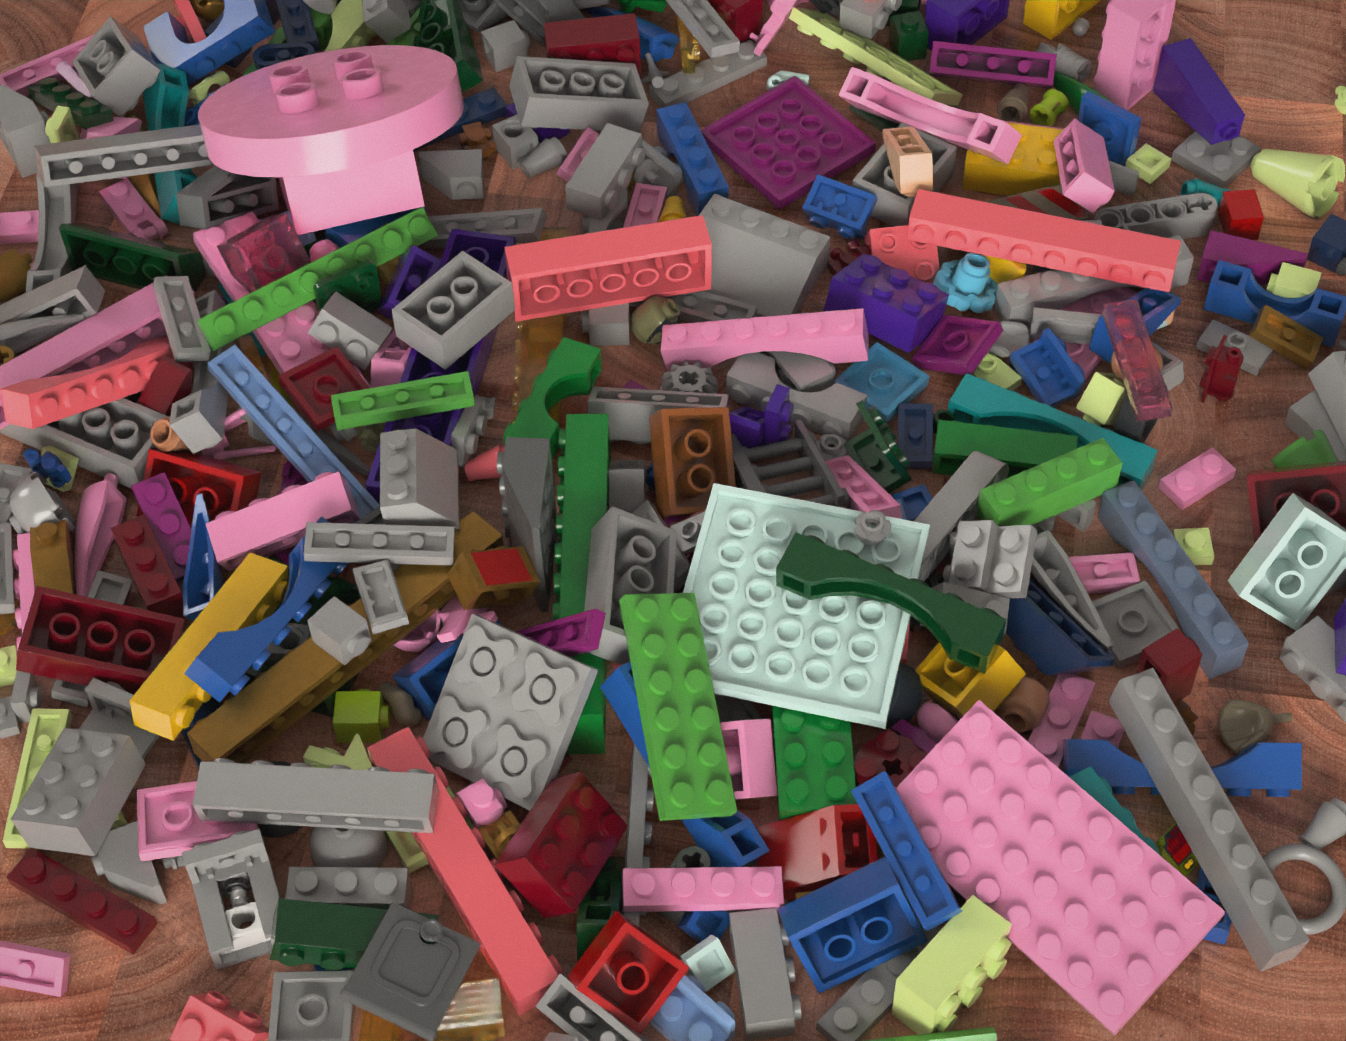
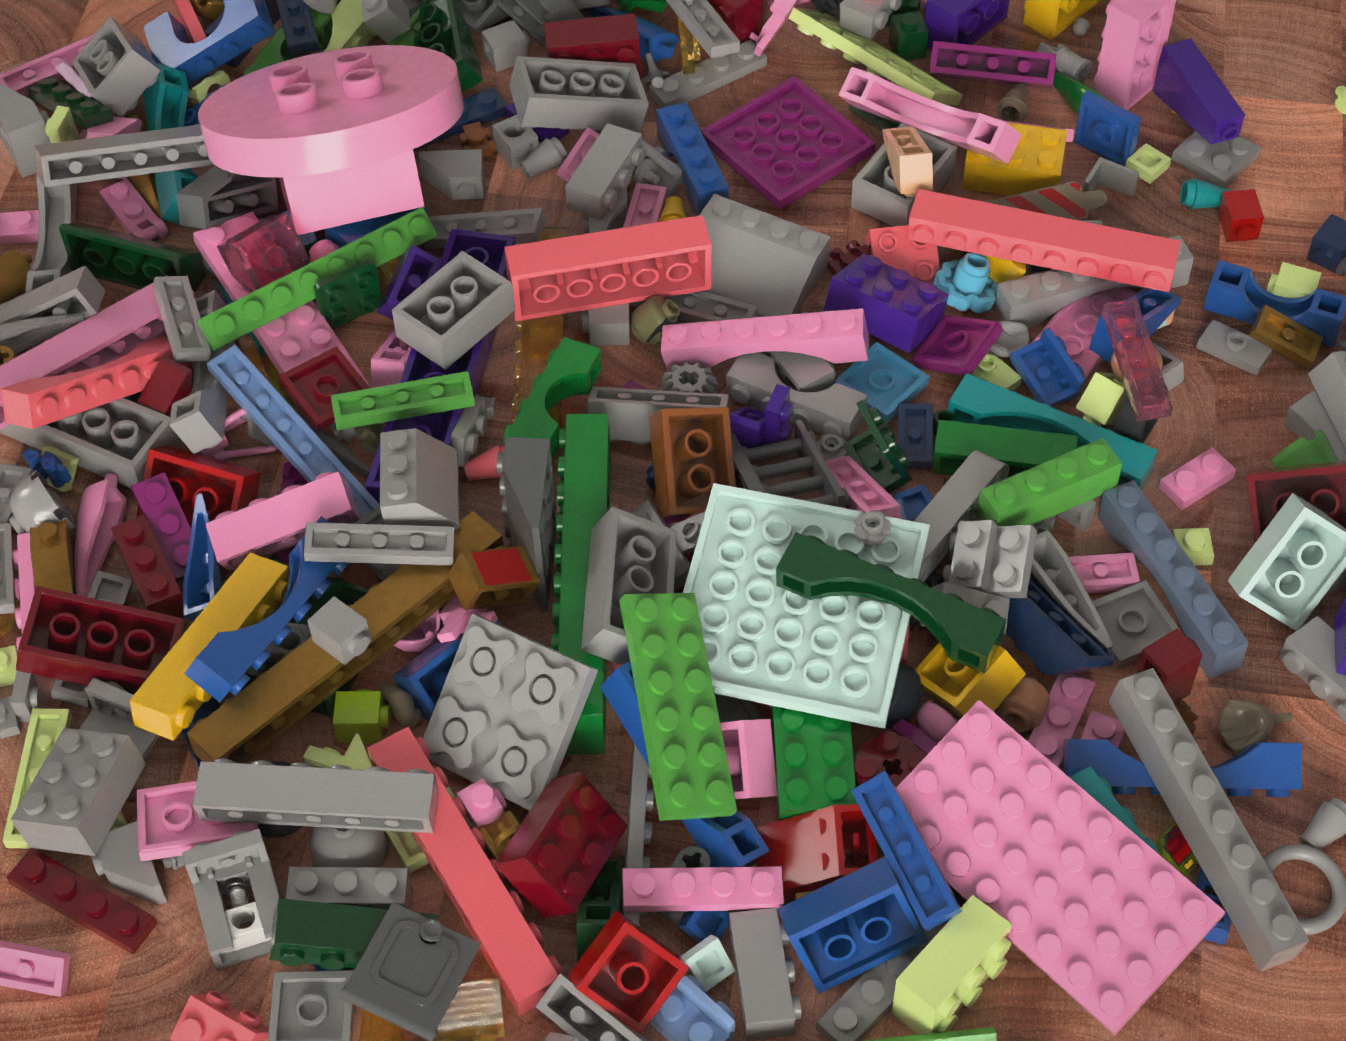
nougat cone [150,417,191,452] -> none
dark blue plate [253,42,315,70] -> none
light grey brick [308,292,393,370] -> none
light grey plate [352,559,409,634] -> none
magenta tile [516,608,606,656] -> none
light grey slope [608,460,646,513] -> none
light aqua arm [766,70,810,91] -> none
blue bracket [802,174,878,240] -> none
lime bush [1029,89,1069,127] -> none
light grey tile [1030,307,1102,345] -> none
bright pink brick [1054,118,1115,213] -> none
light grey beam [1094,193,1218,239] -> none
magenta slope [1197,230,1308,284] -> none
dark red hinge [1199,335,1244,403] -> none
yellowish green cone [1251,149,1345,218] -> none

